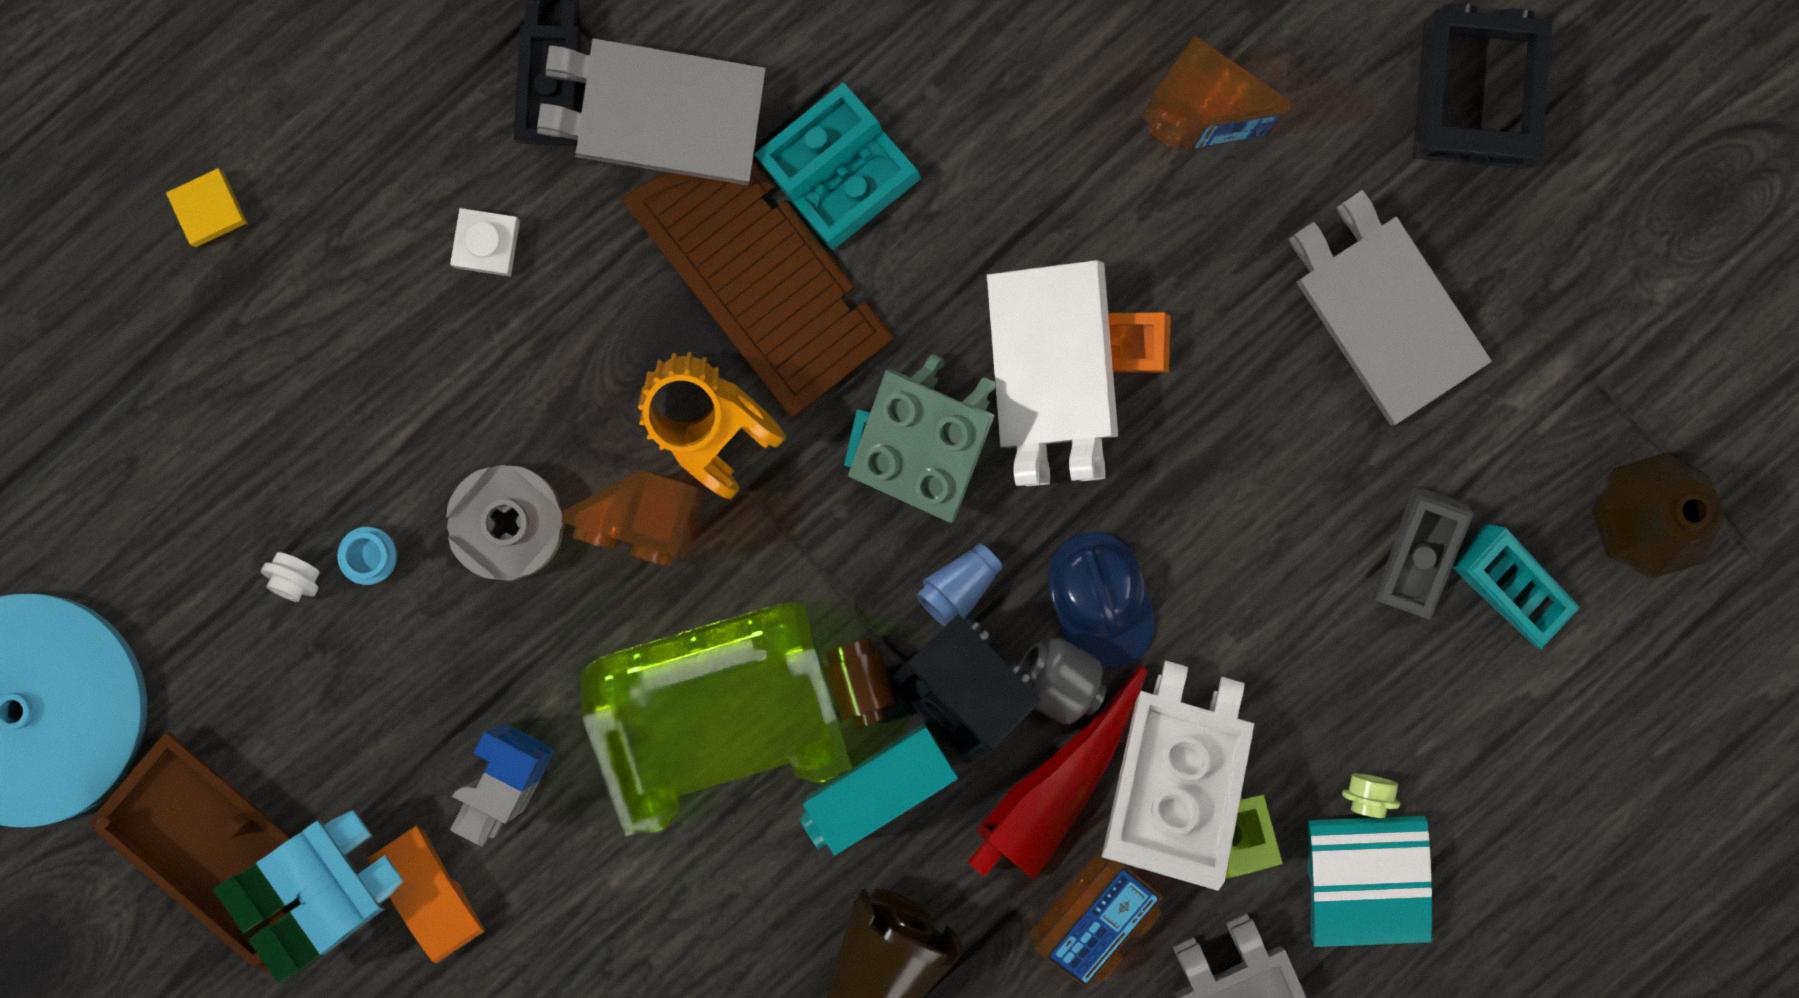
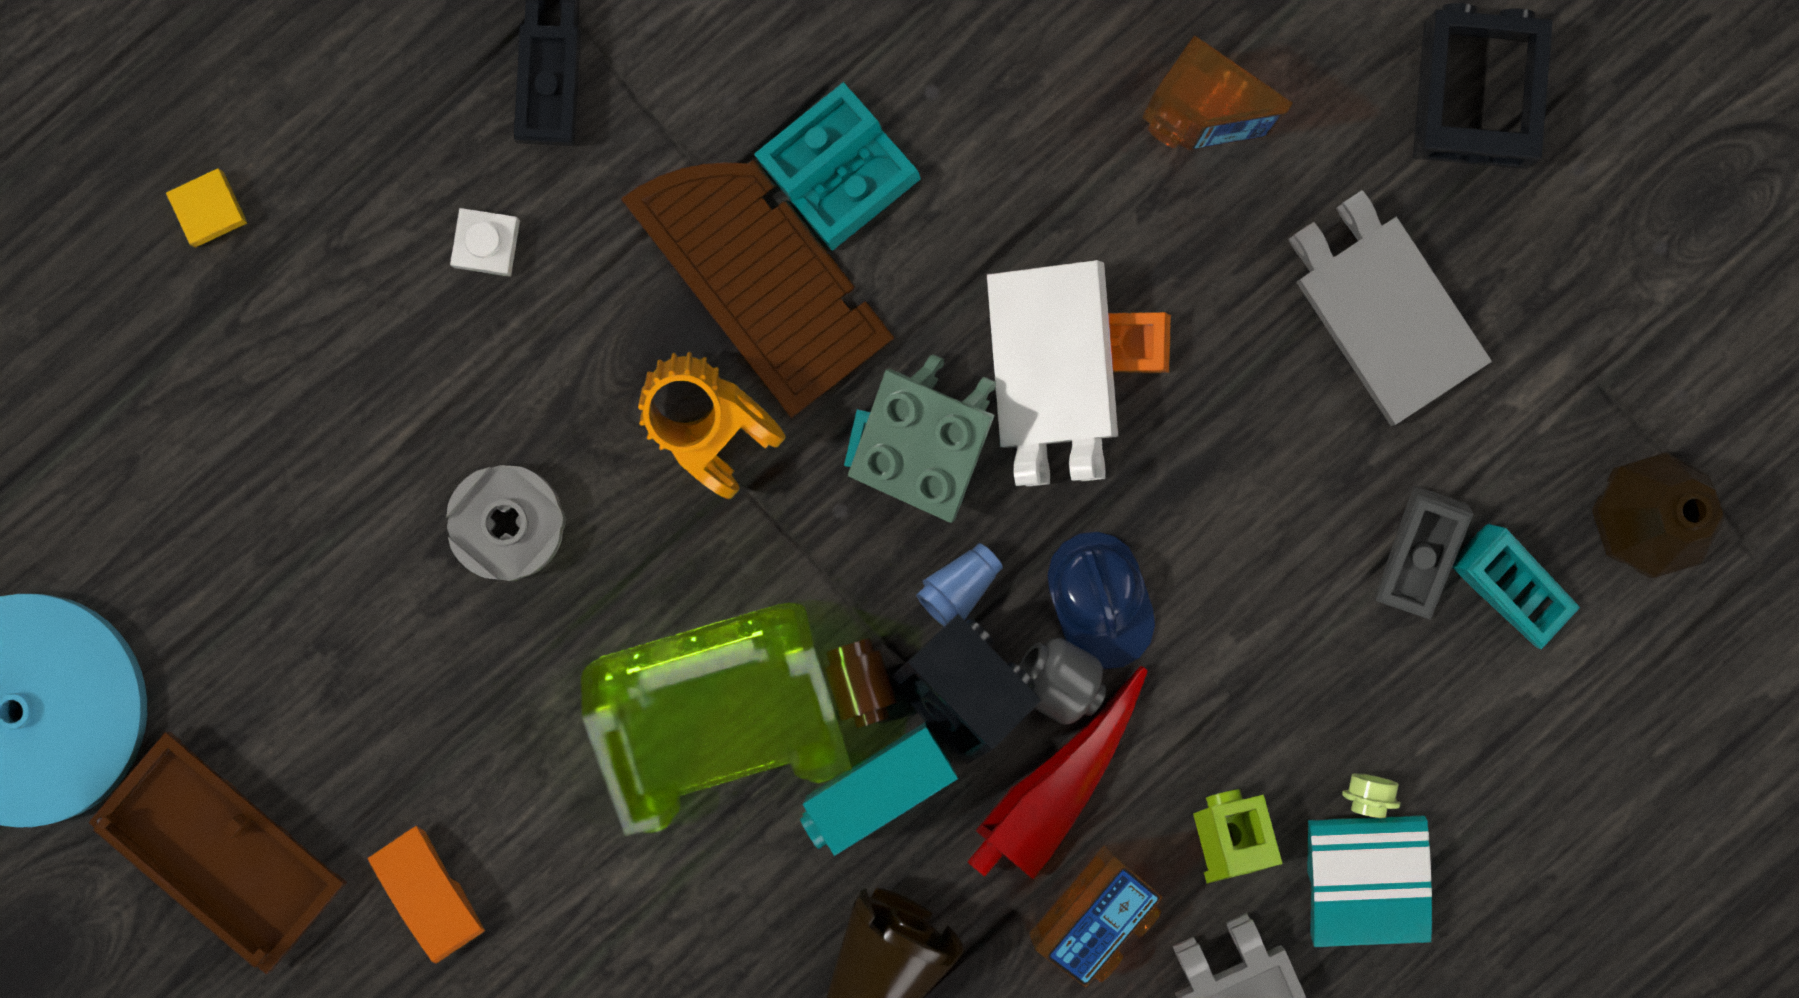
medium azure hips [212,810,404,985] -> none
white plate [261,552,320,602] -> none
medium azure plate [338,527,397,585] -> none
hips [450,723,556,846] -> none
light grey tile [537,38,766,185] -> none
clear orange slope [561,470,707,567] -> none
white tile [1102,661,1254,891] -> none

